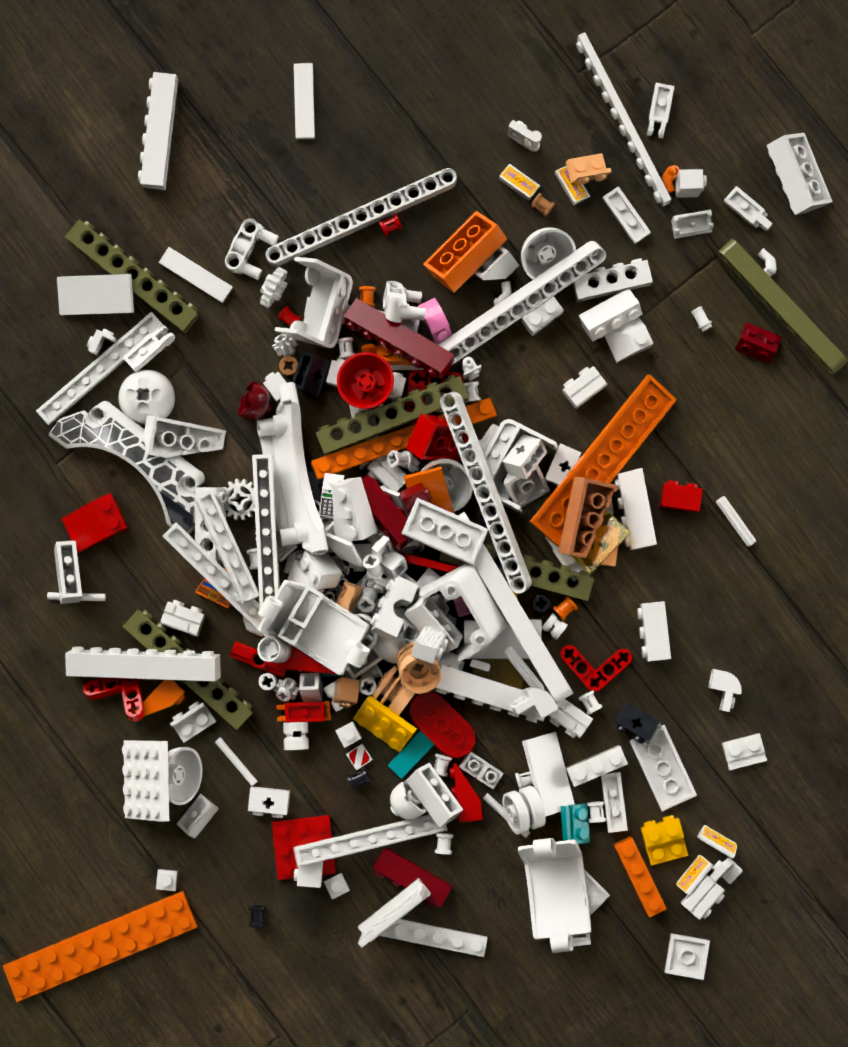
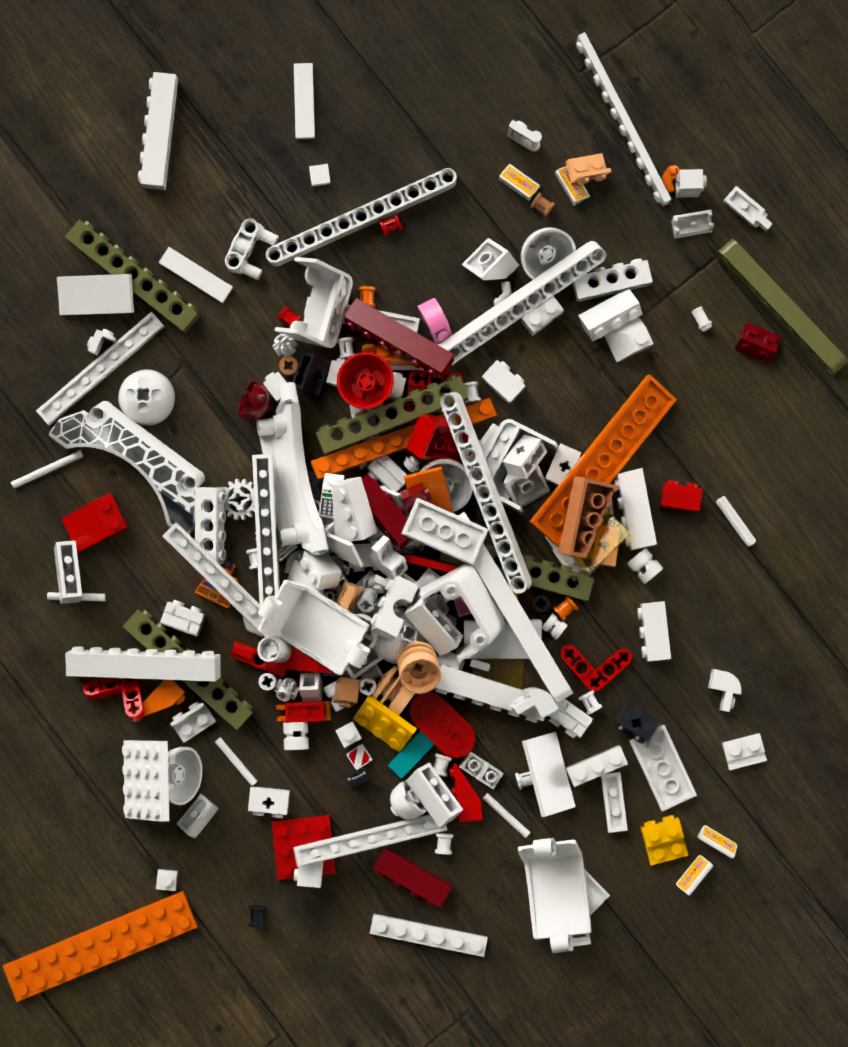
white hinge [123,325,175,372] -> none
white wedge [144,416,226,458] -> none
white tile [194,490,259,604] -> none
white gear [260,267,287,308] -> none
white slope [277,585,324,647] -> none
white plate [324,872,350,899] -> none
white fence [358,878,431,948] -> none
white bush [362,554,384,580] -> none
white piece [382,281,426,322] -> none
white bush [387,450,413,468] -> none
white brick [411,625,449,664] -> none
orange brick [423,211,507,293] -> none
white hinge [462,357,482,381] -> none
white wheel [502,785,546,835] -> none
white axle [504,646,544,690] -> none
teal plate [561,803,590,844] -> none
white brick [562,366,607,409] -> none
white bush [587,801,606,823] -> none
white plate [602,186,651,244] -> none
orange brick [613,836,666,918] -> none
white hinge [647,83,674,138] -> none
white plate [664,933,710,980] -> none
white brick [680,875,725,920] -> none
white bracket [710,857,742,884] -> none
white arm [757,248,777,276] -> none
white slope [767,133,832,215] -> none
none -> white bar [11,450,84,489]
none -> white tile [309,164,331,187]
none -> white brick [481,360,525,404]
none -> white wheel [627,548,663,584]

